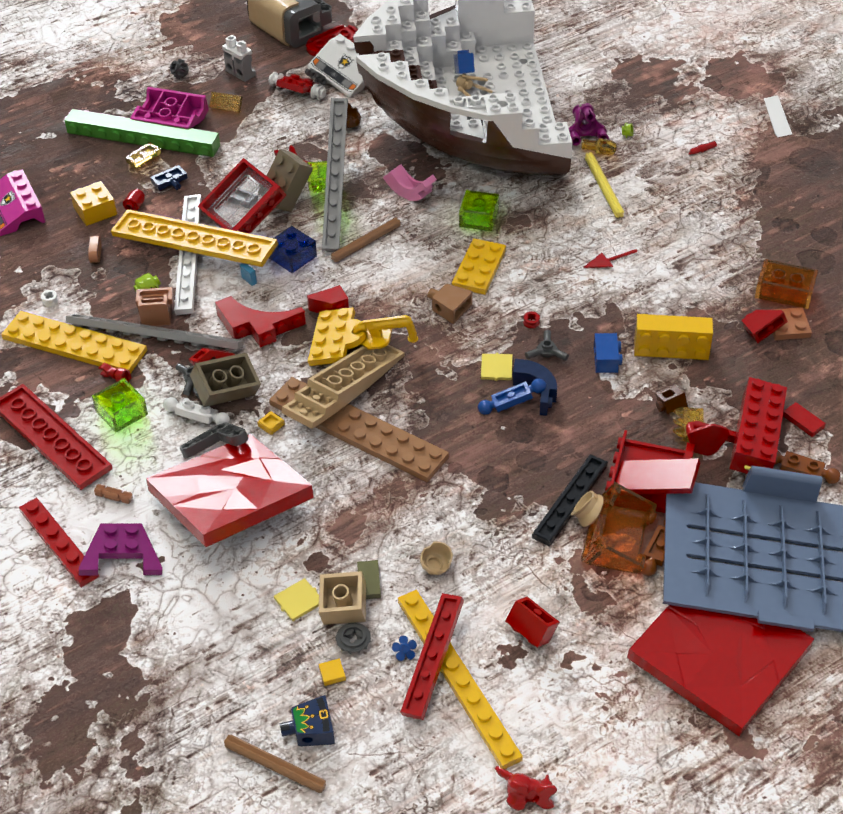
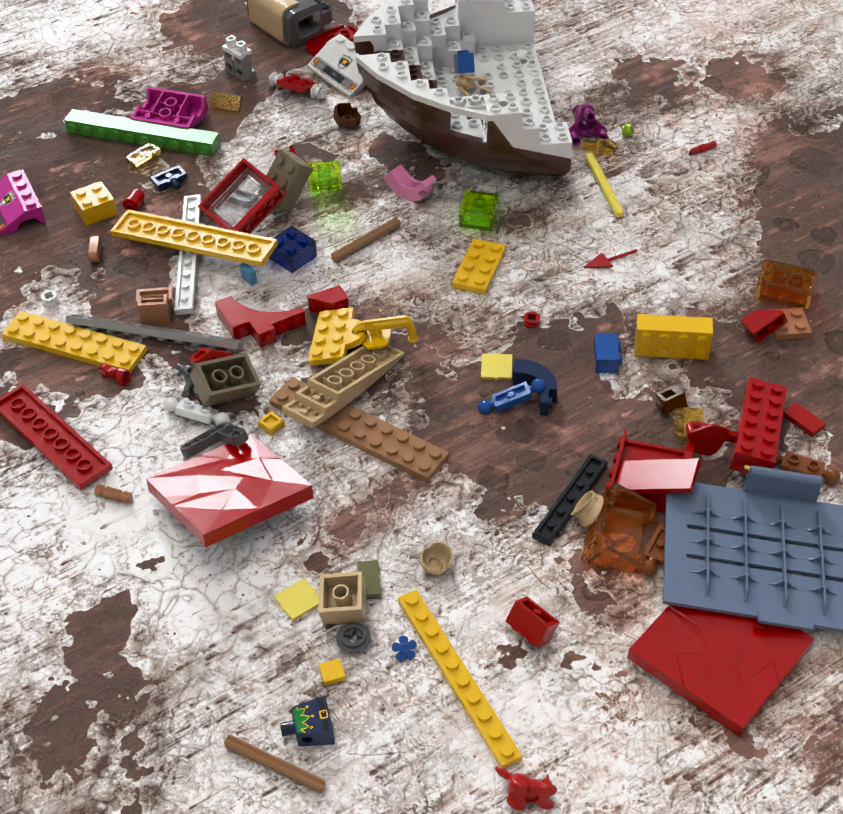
red plate [19,497,99,587] -> none
magenta wing [79,523,162,575] -> none
clear neon green brick [92,378,148,433] -> none
lime head [133,273,161,291] -> none
dark grey gear [170,59,189,79] -> none
dark grey gear [305,68,328,85] -> none
light grey plate [322,98,348,252] -> none
red plate [400,593,464,720] -> none
medium nougat torso [427,284,473,324] -> none
dark grey piece [525,330,569,361] -> none
white sticker [764,95,792,137] -> none

